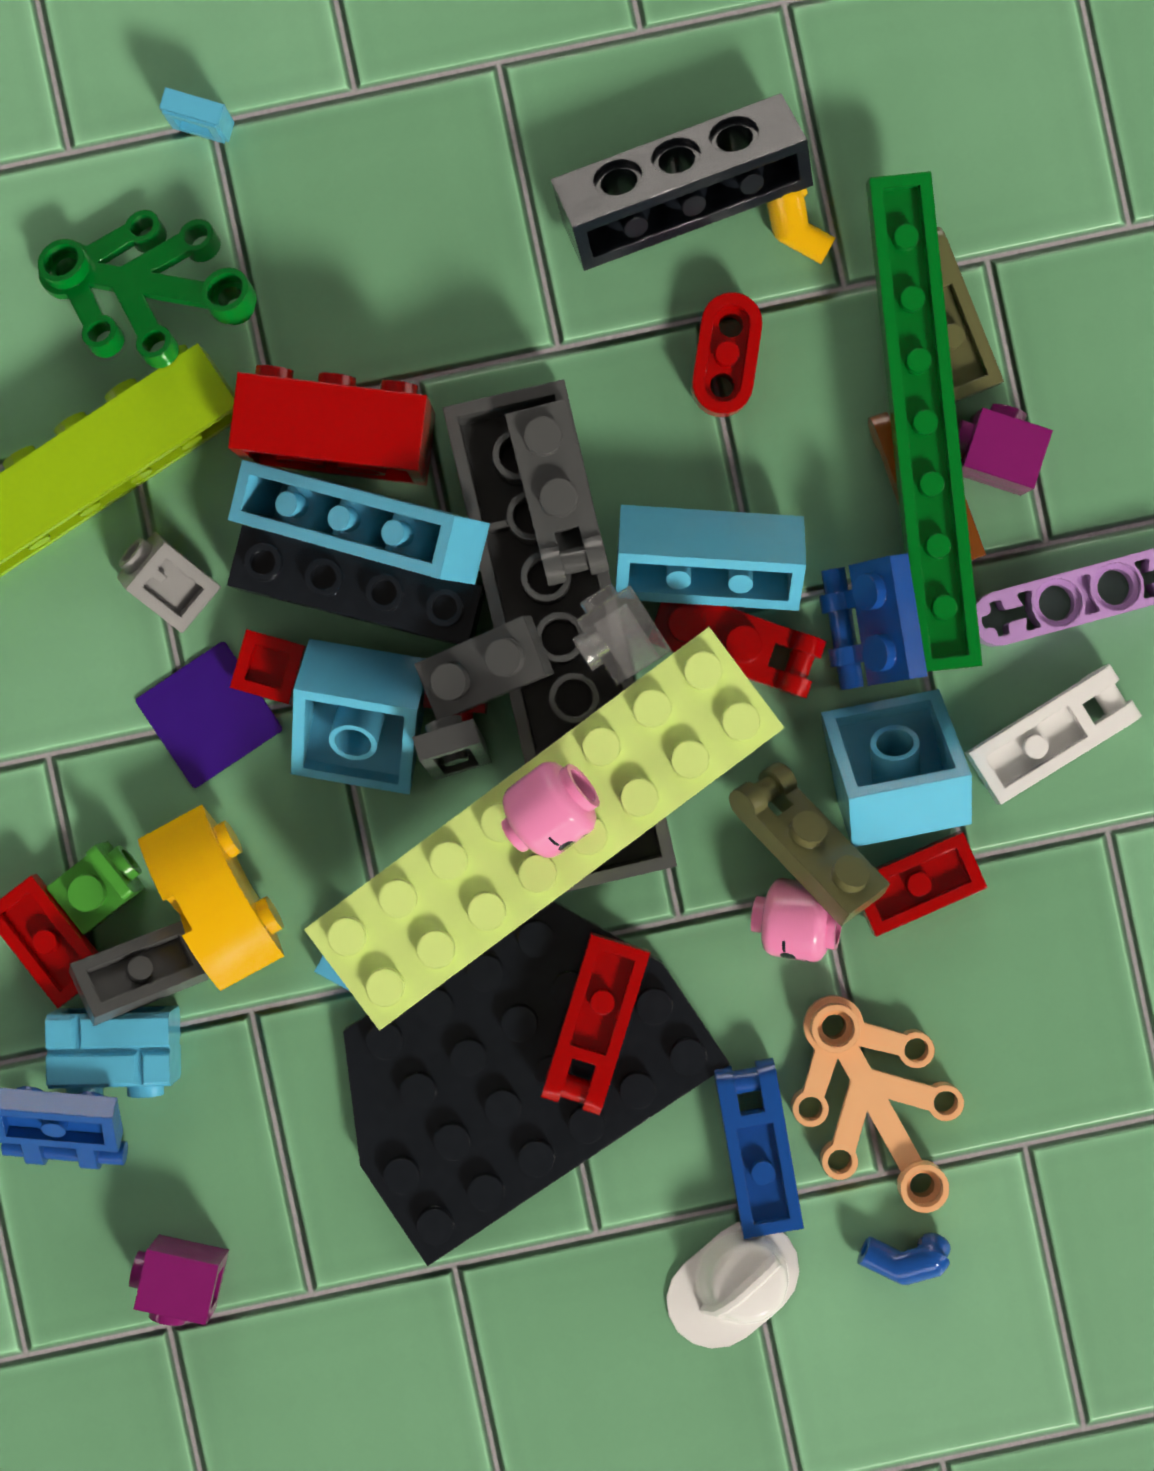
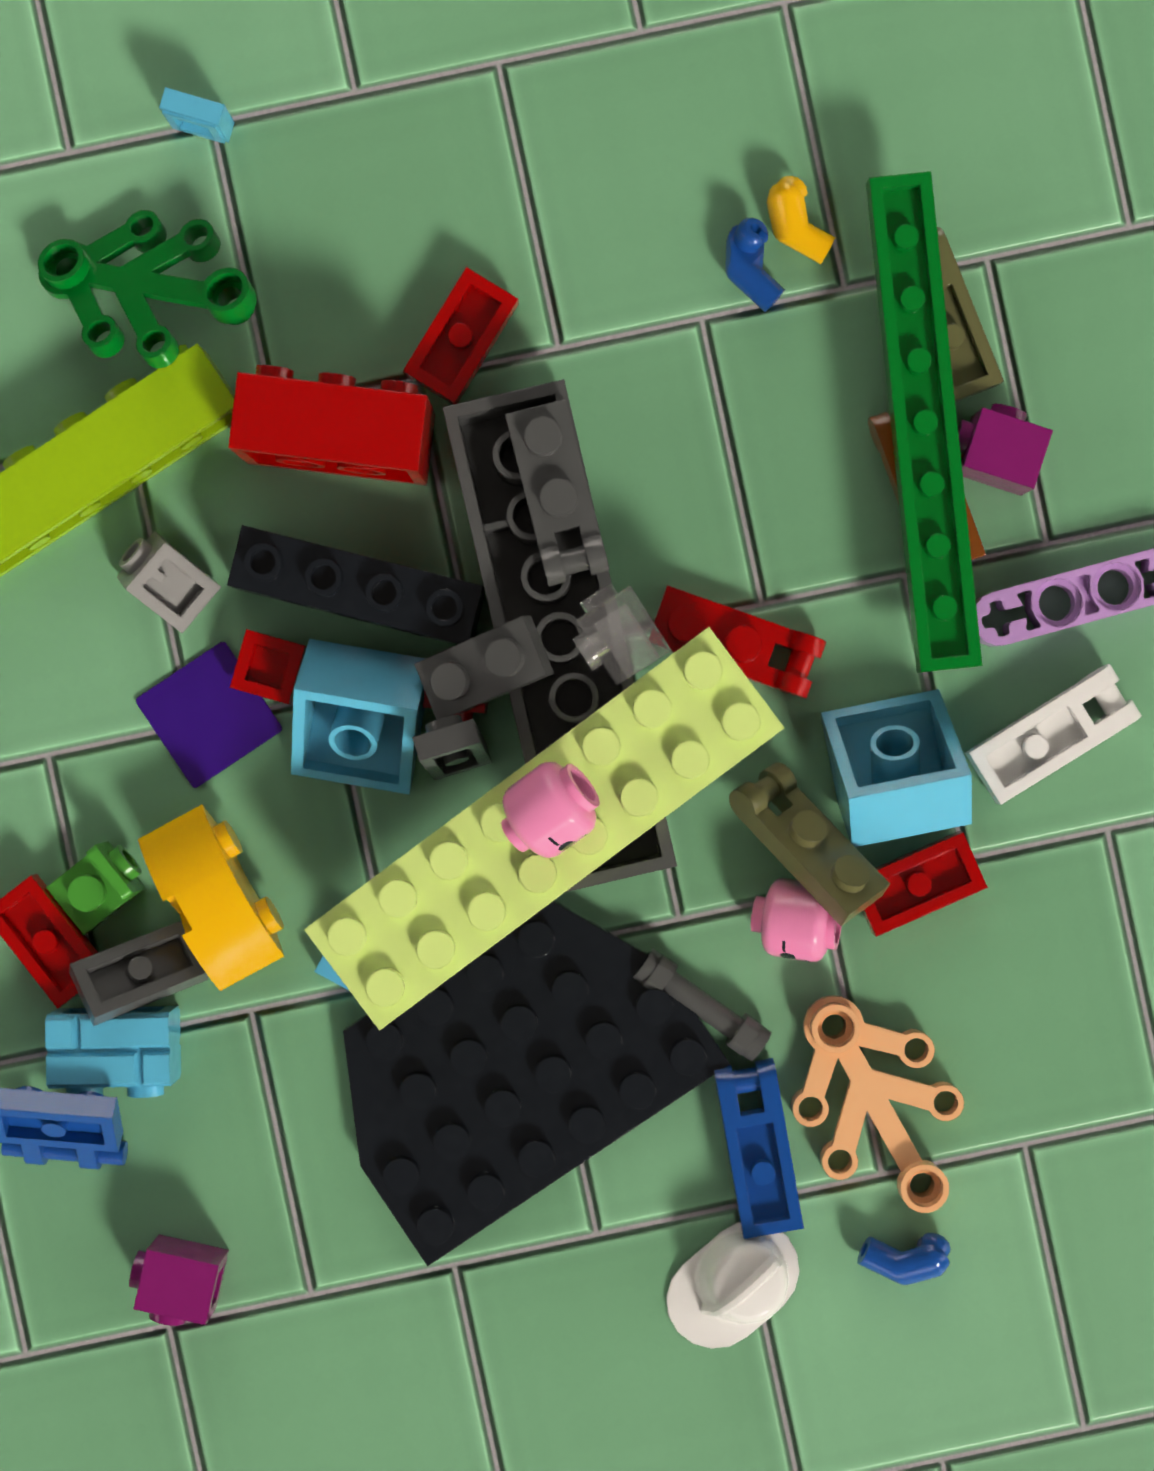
medium azure brick [228,460,490,585] -> none
red plate [540,932,651,1115] -> none
black brick [551,93,813,271] -> none
medium azure brick [615,505,806,611] -> none
red plate [691,292,763,417] -> none
blue plate [819,553,928,690] -> none
none -> red plate [403,267,519,405]
none -> dark grey bar [633,948,772,1061]
none -> blue arm [725,218,785,312]

